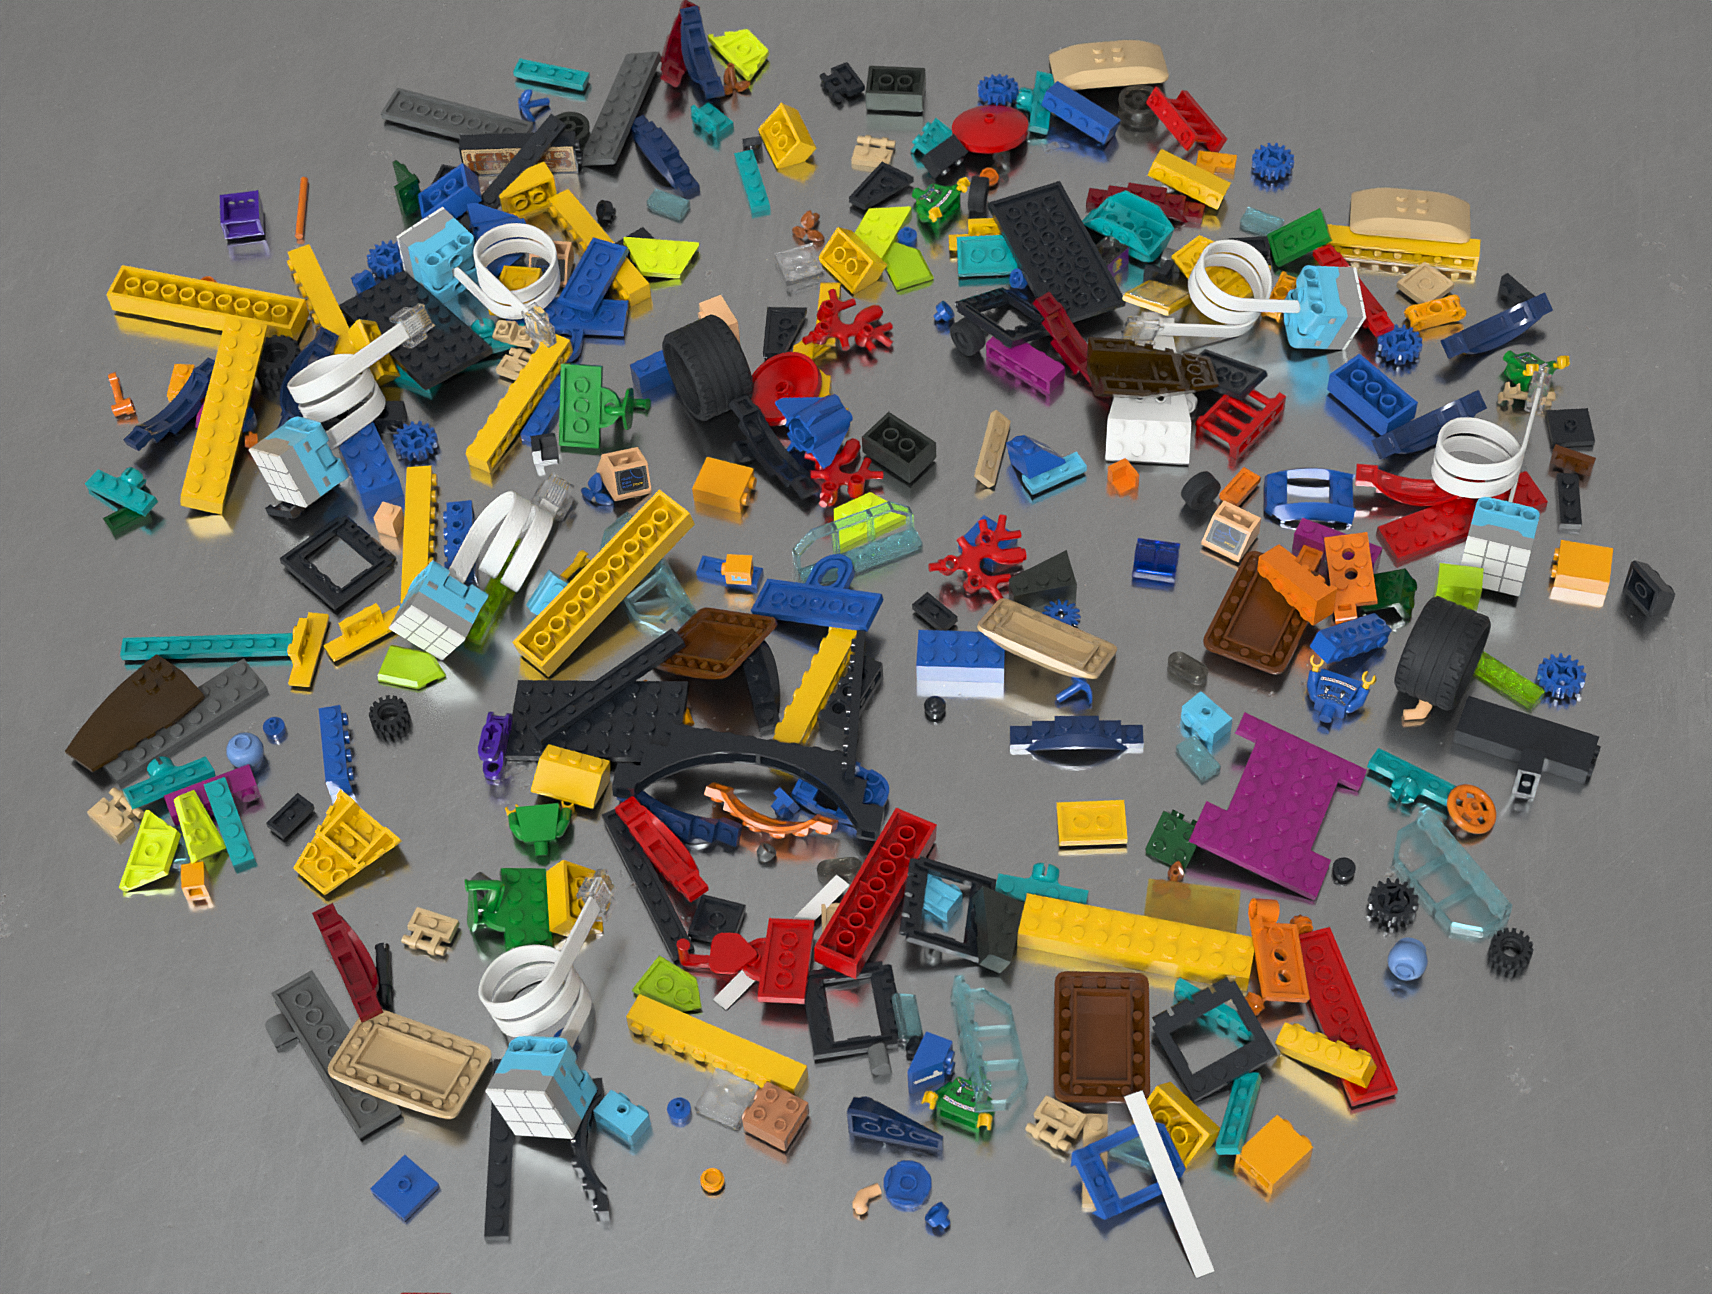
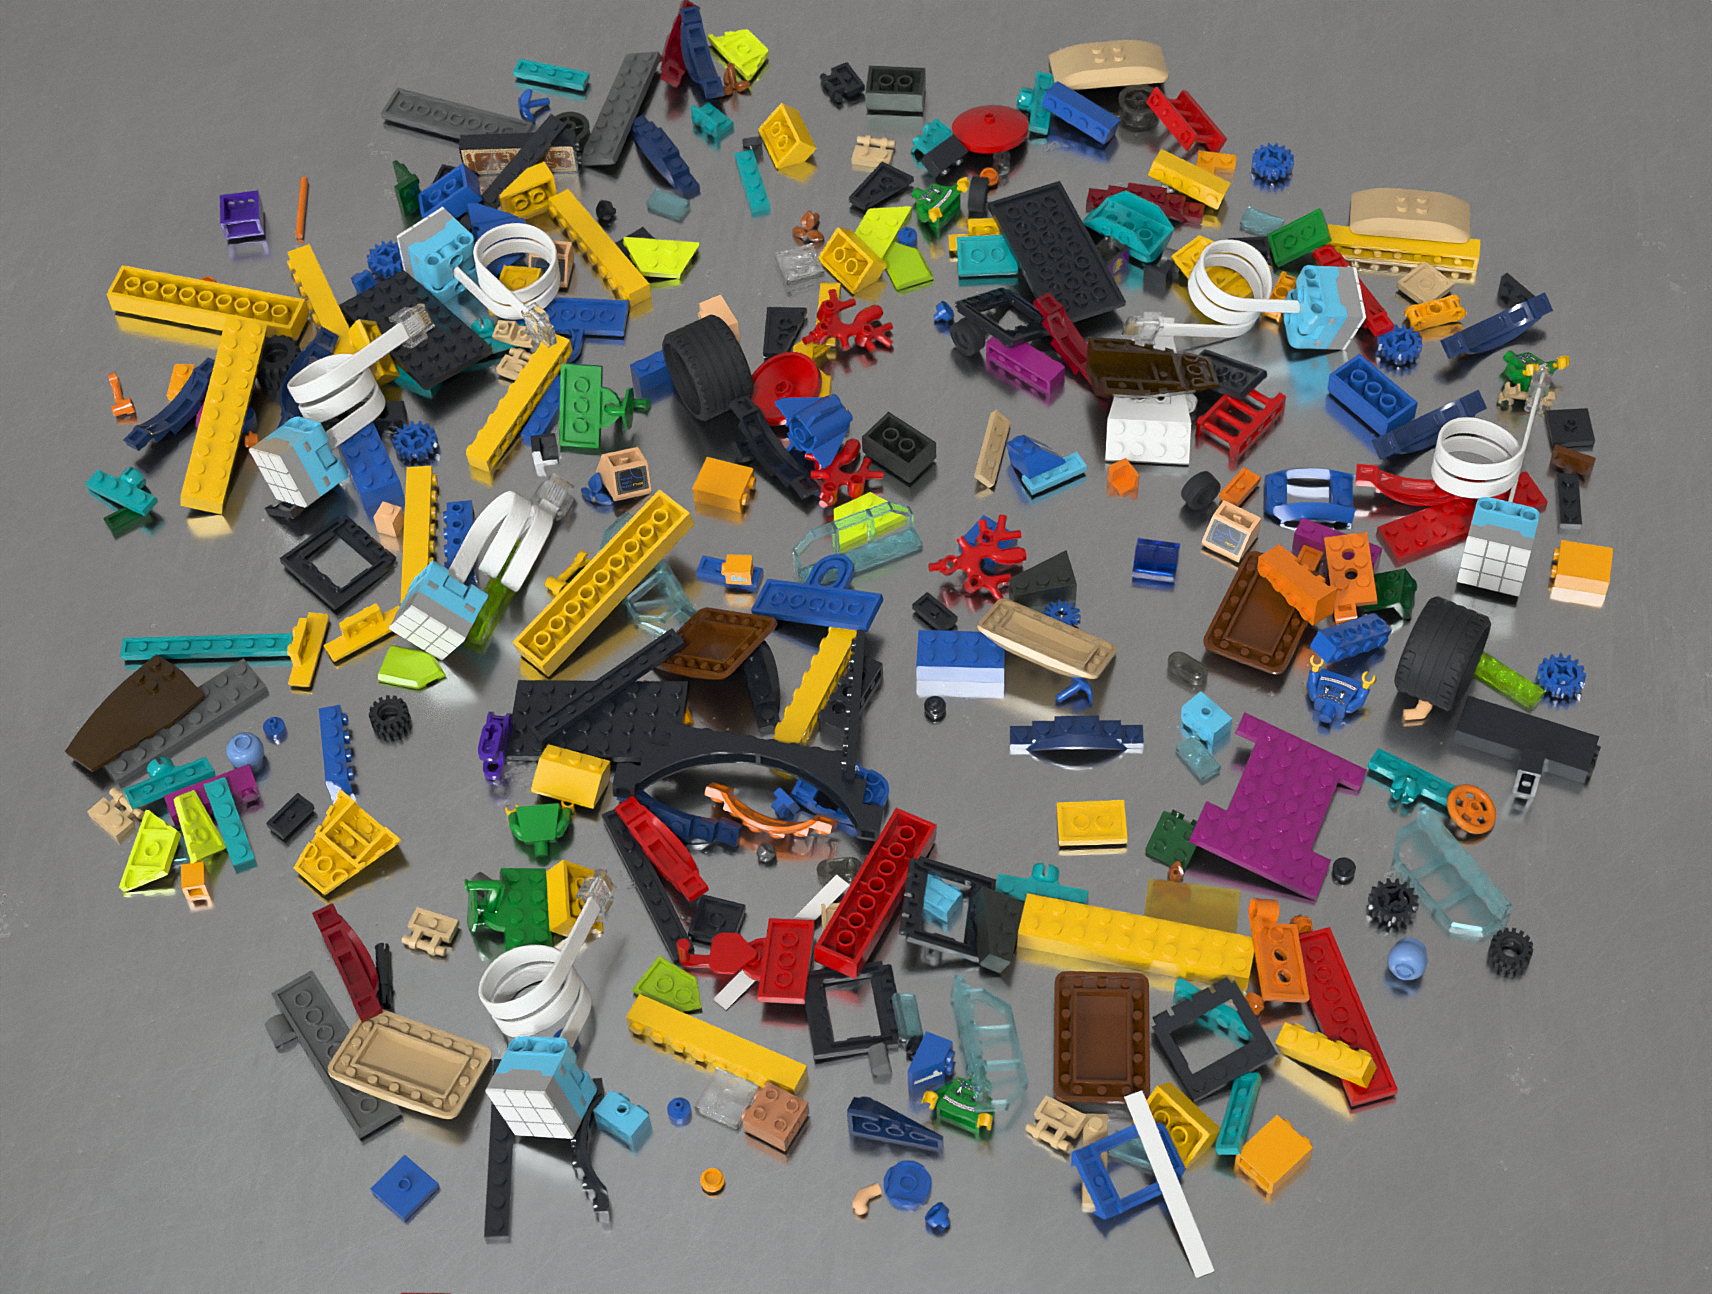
medium azure brick [526,570,569,615] -> none
blue plate [558,237,629,314] -> none
blue gear [978,74,1019,106] -> none
blue tile [1009,268,1028,289] -> none
piece [1122,280,1192,316] -> none
lime brick [1434,563,1484,611] -> none
black slope [1624,560,1675,617] -> none

